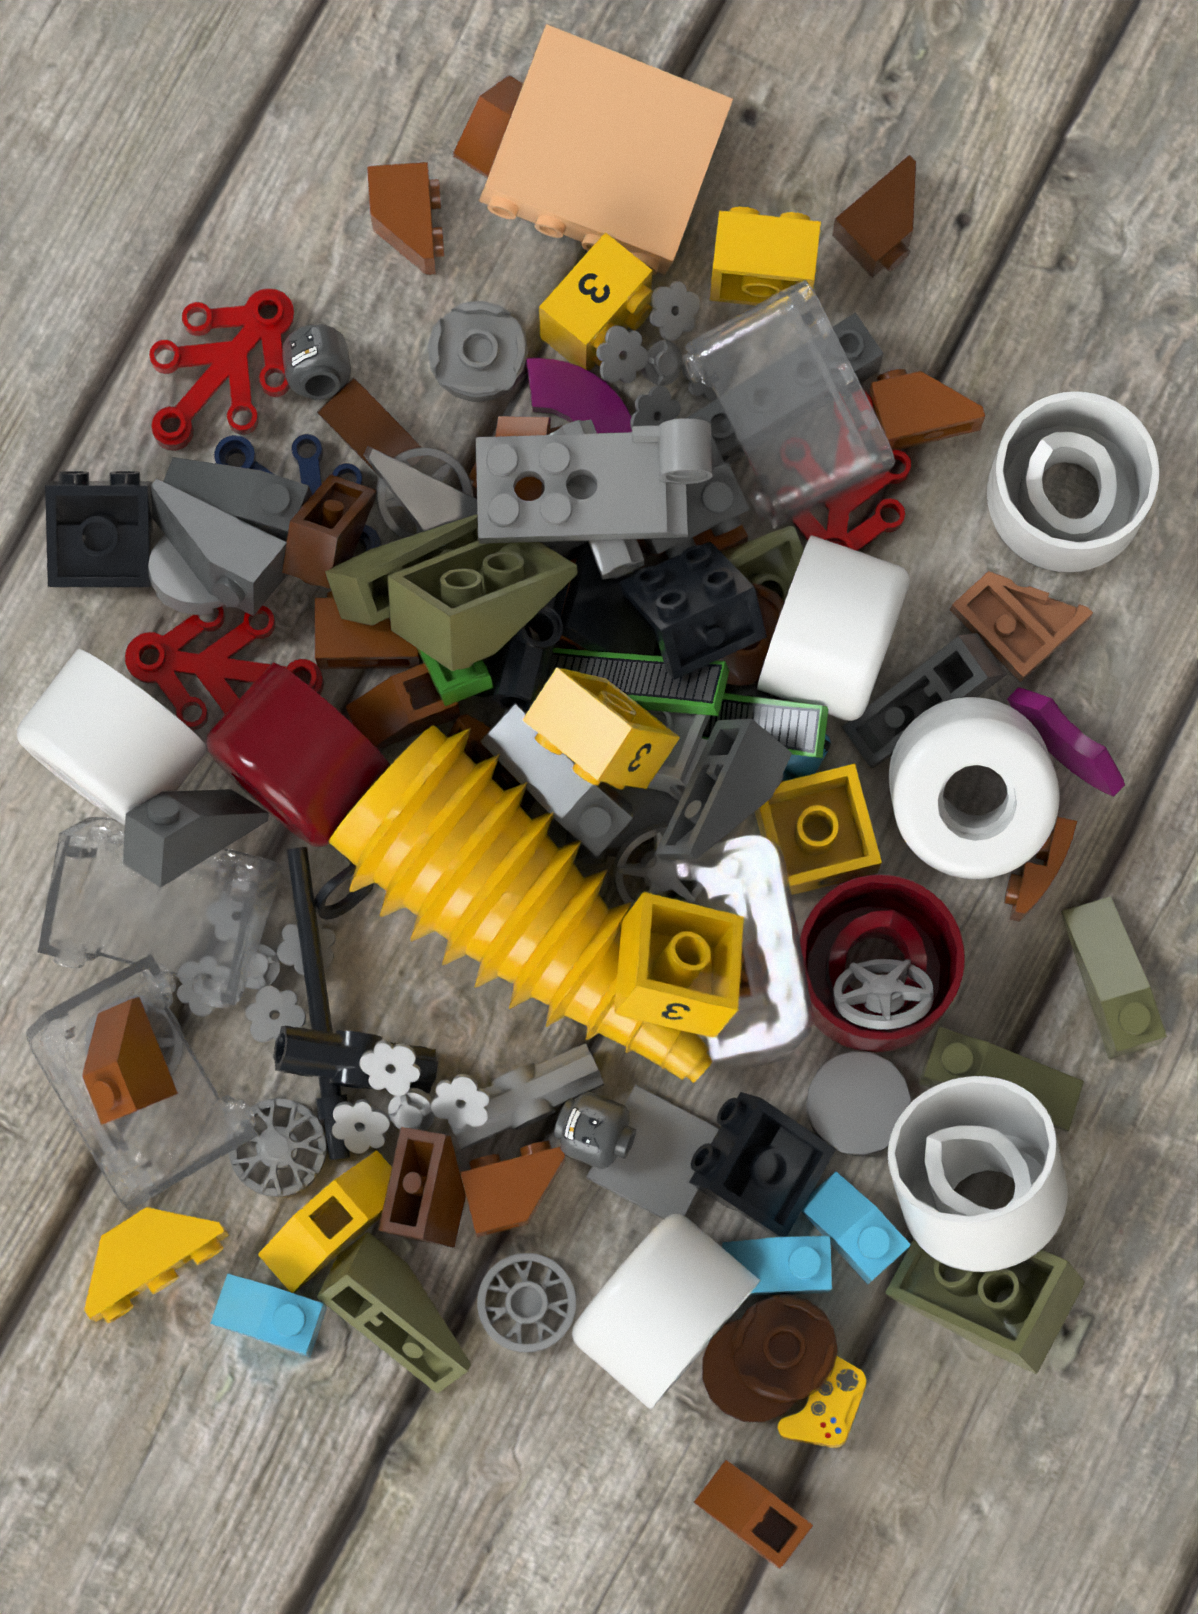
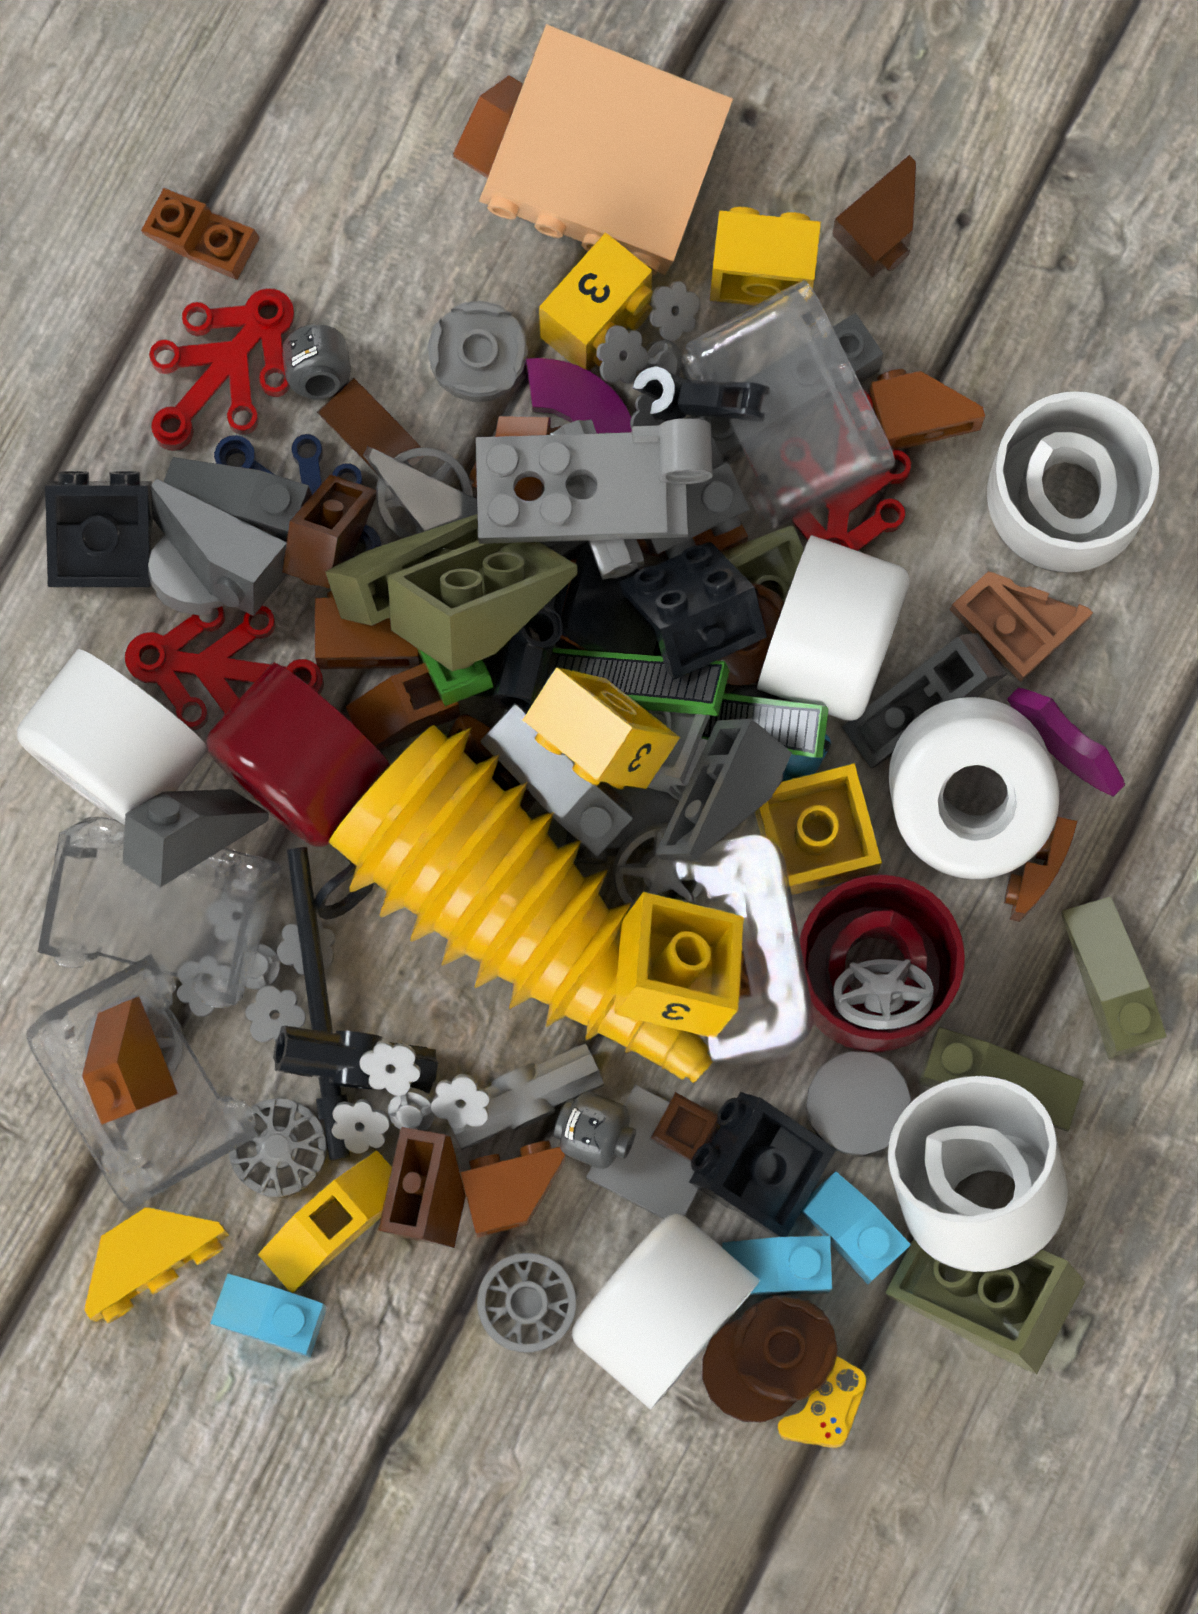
olive slope [317,1232,471,1394] -> none
dark orange slope [367,162,444,275] -> none
dark orange slope [693,1460,813,1569] -> none
none -> dark orange slope [141,188,260,280]
none -> black piece [632,366,770,422]
none -> reddish brown tile [650,1092,718,1162]

